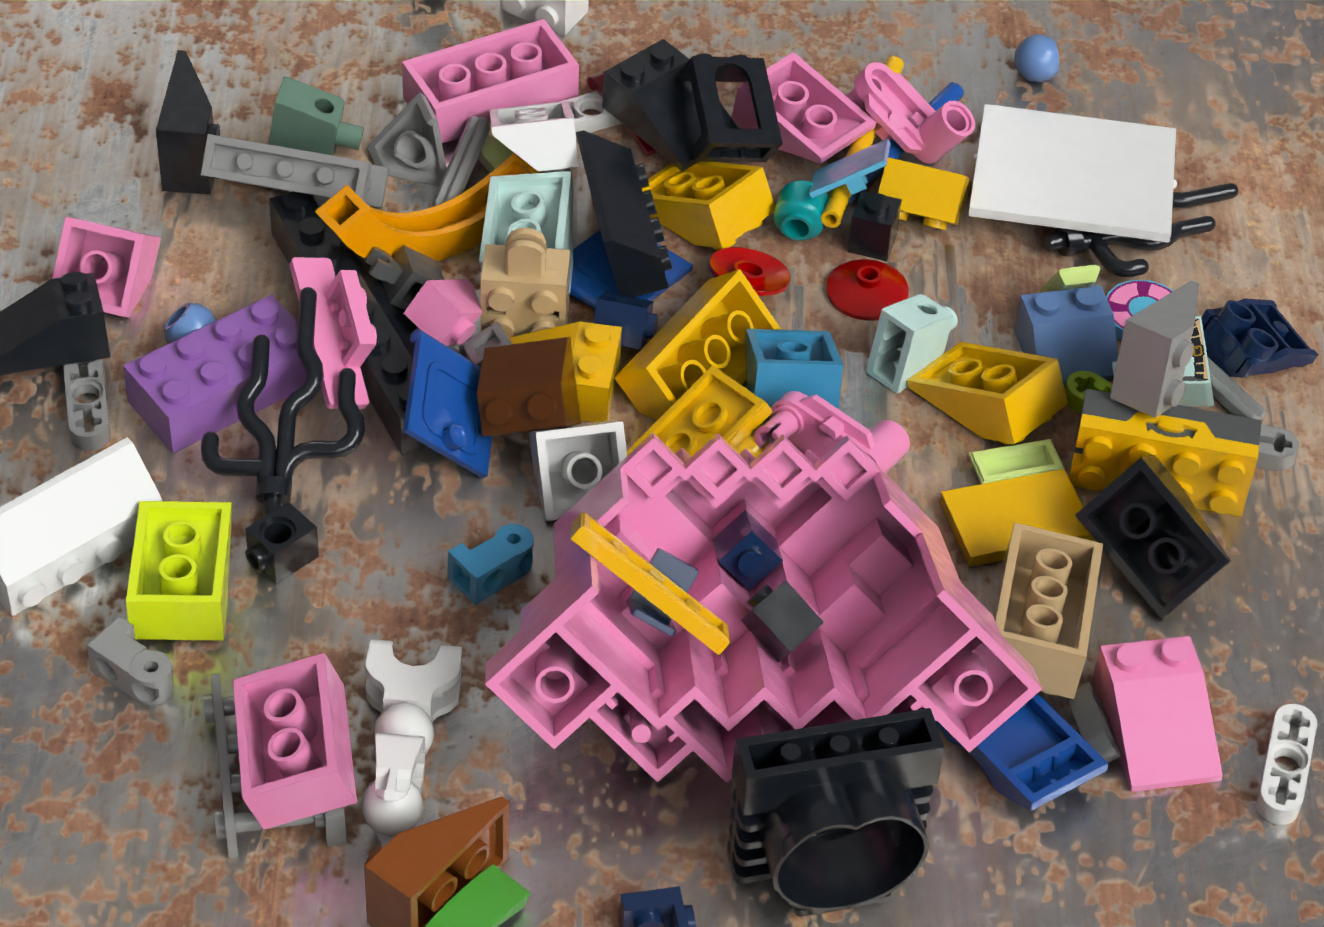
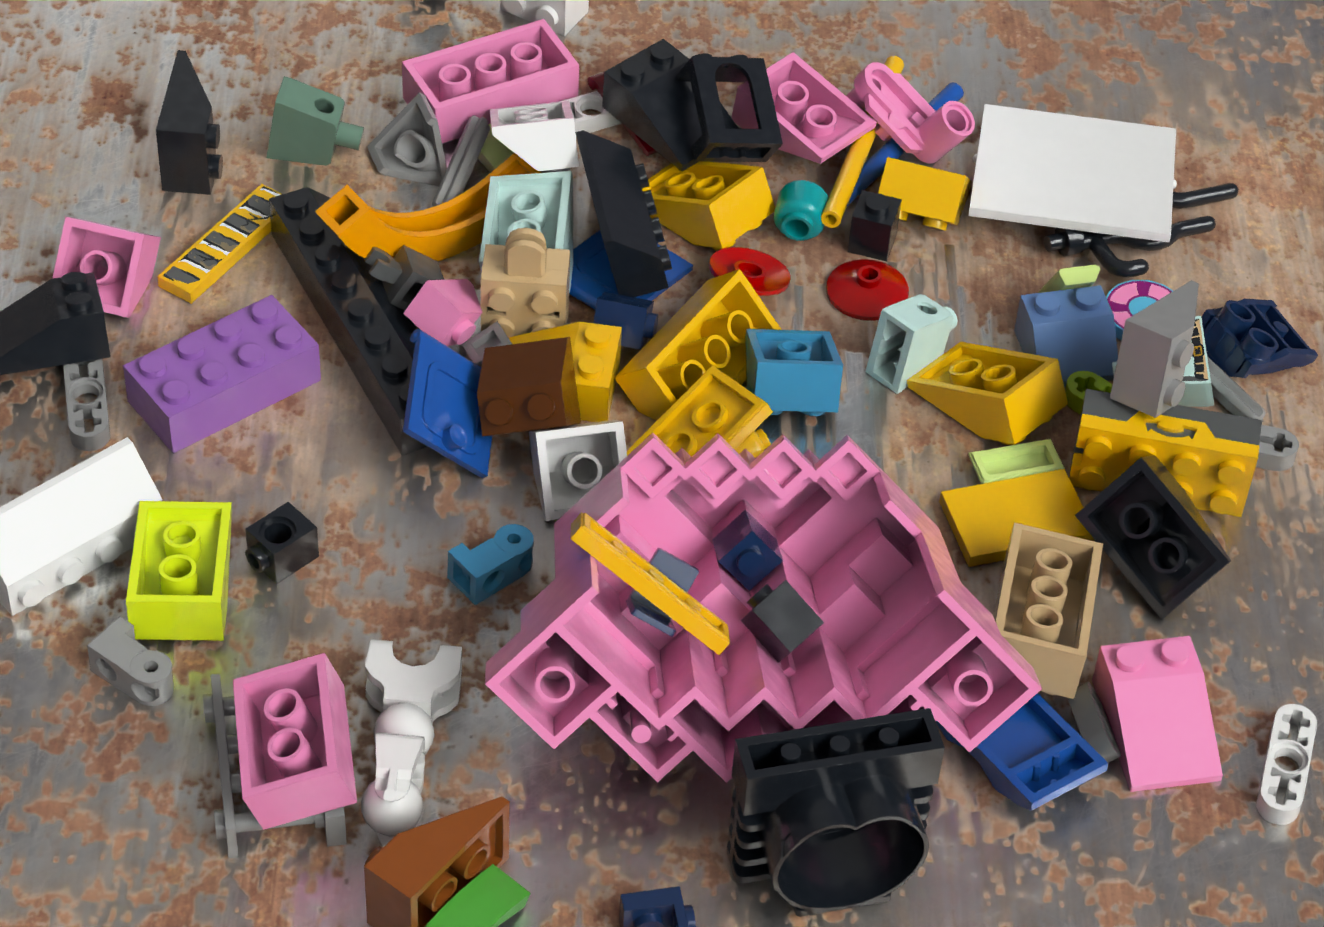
medium blue piece [164,303,217,344] -> none
light grey fence [201,134,389,208] -> none
black plant [201,287,365,517] -> none
bright pink bracket [289,257,377,409] -> none
bright pink piece [754,391,910,474] -> none
medium azure piece [809,139,890,198] -> none
medium blue piece [1014,34,1059,83] -> none
none -> tile [157,184,282,304]

